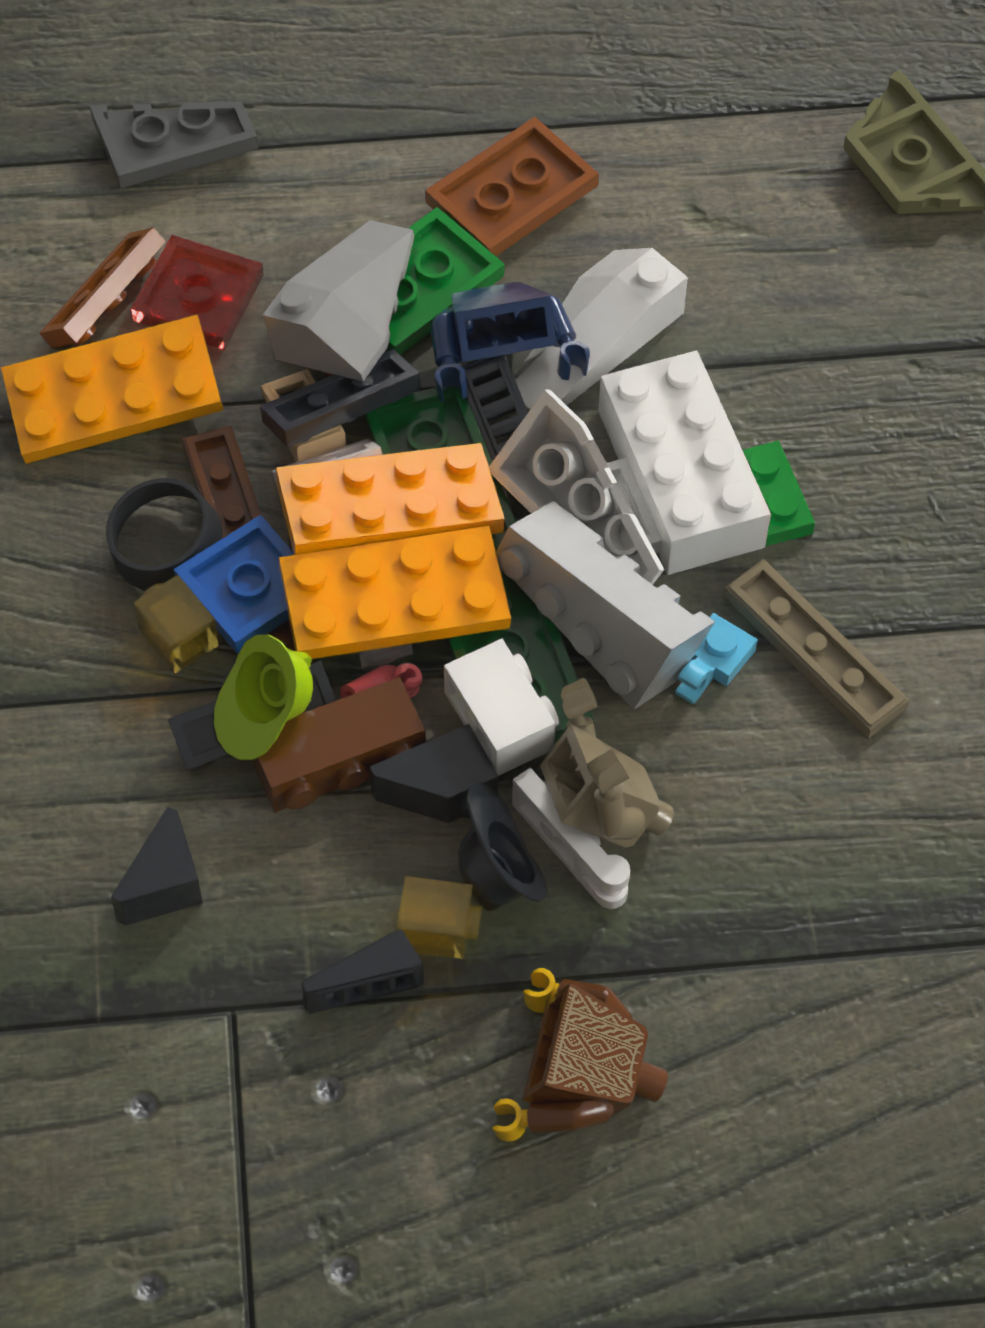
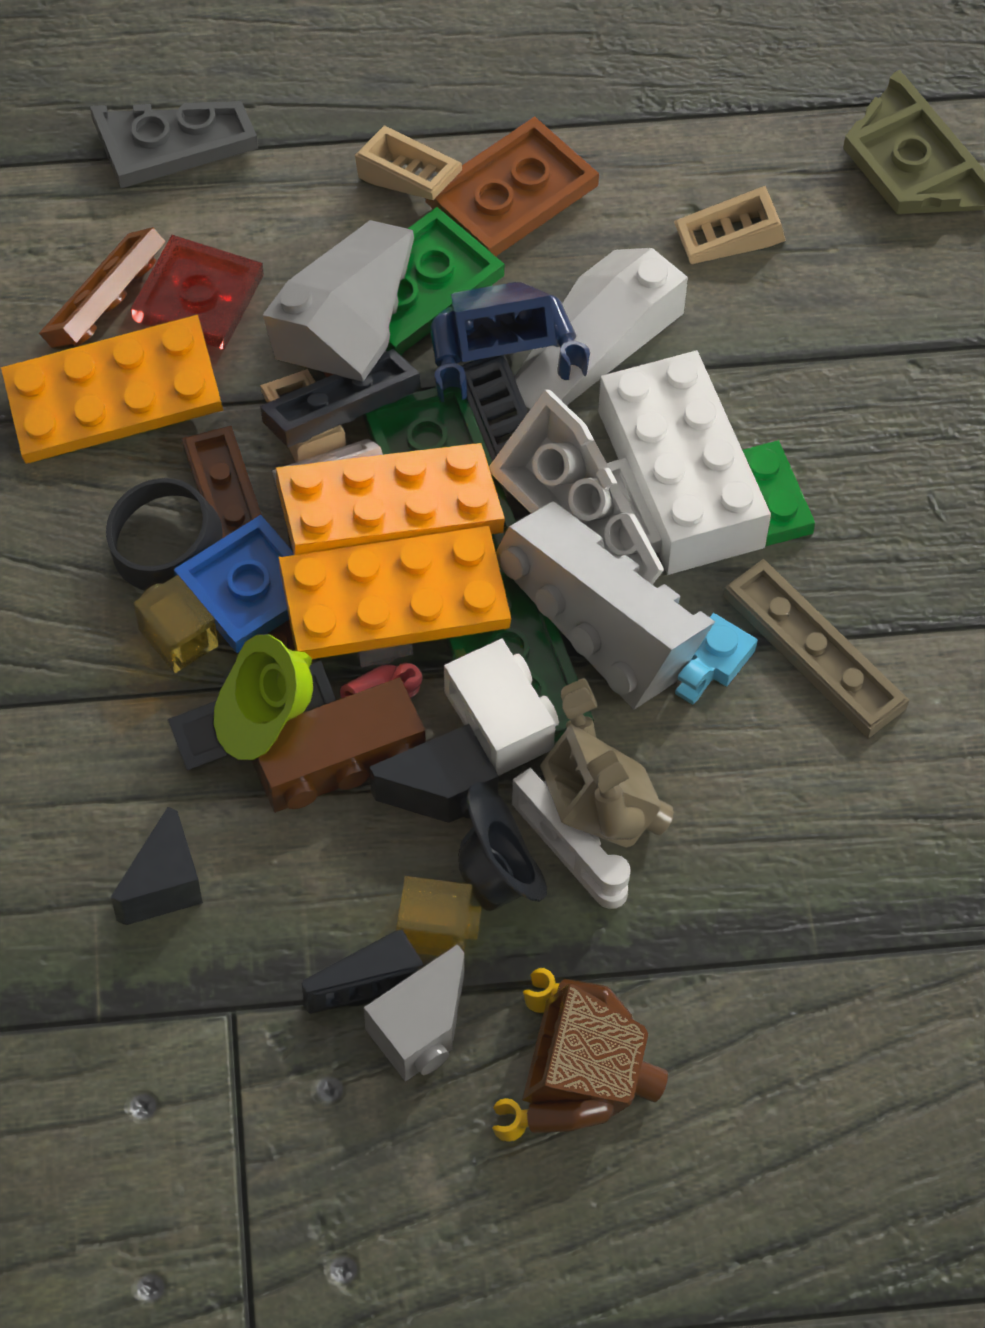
none -> tan slope [355,126,462,200]
none -> light grey slope [364,944,464,1082]
none -> tan slope [674,186,786,264]

